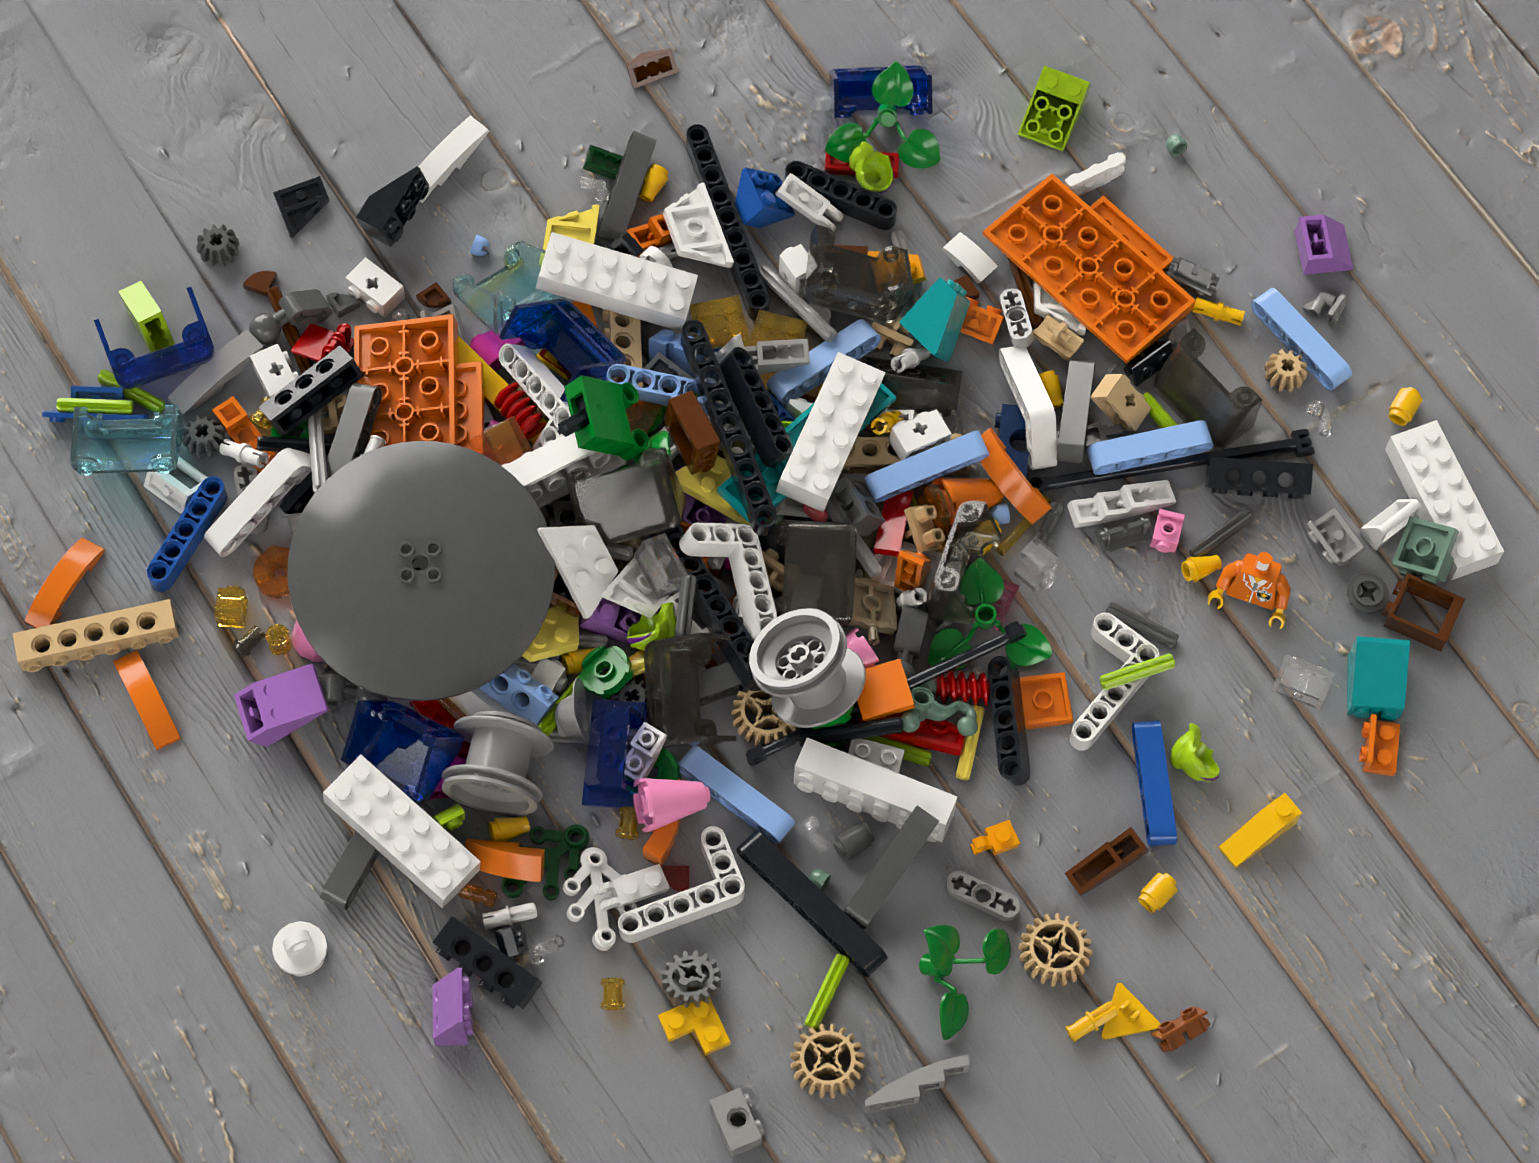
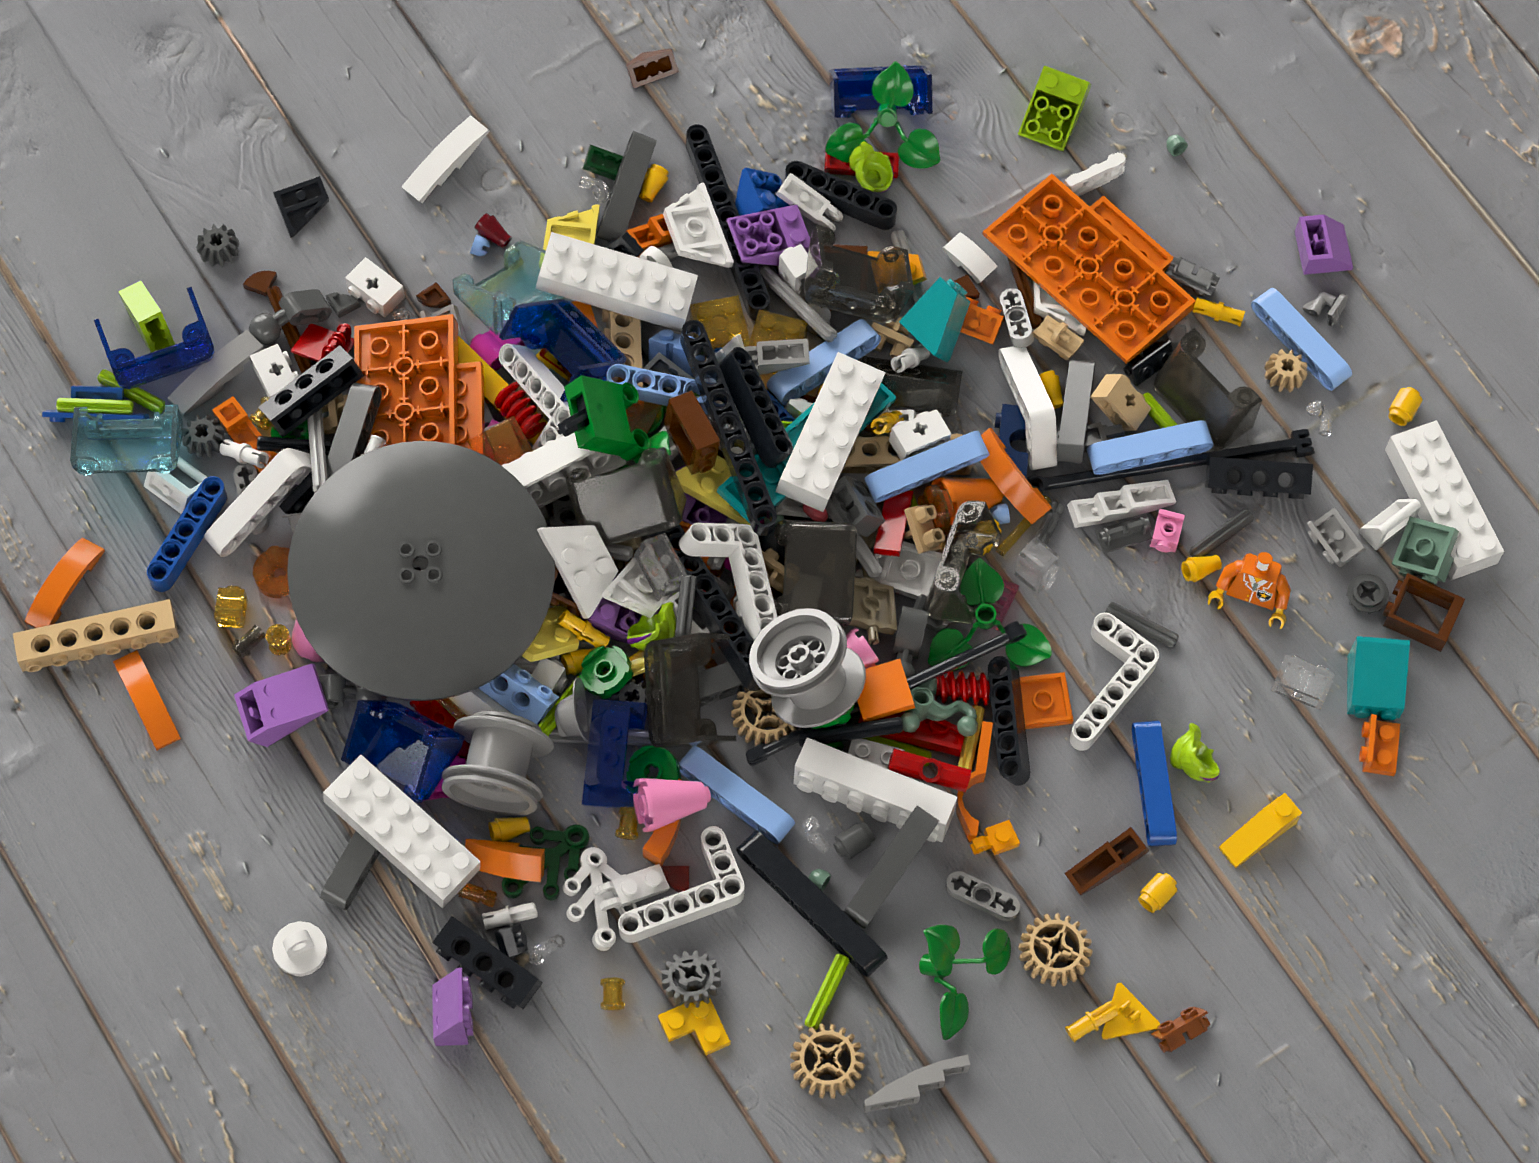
black slope [356,166,429,247] -> none
lime slope [432,804,465,831] -> none
white slope [618,722,667,781] -> none
light grey brick [709,1088,765,1157] -> none
orange slope [894,550,932,591] -> none
white pin [895,588,927,613] -> none
lime axle [1099,653,1175,690] -> none
none -> dark red cone [474,213,512,249]
none -> yellow pin [557,609,610,648]
none -> medium lavender slope [726,205,813,266]
none -> red piece [888,748,972,792]
none -> orange piece [956,721,993,843]

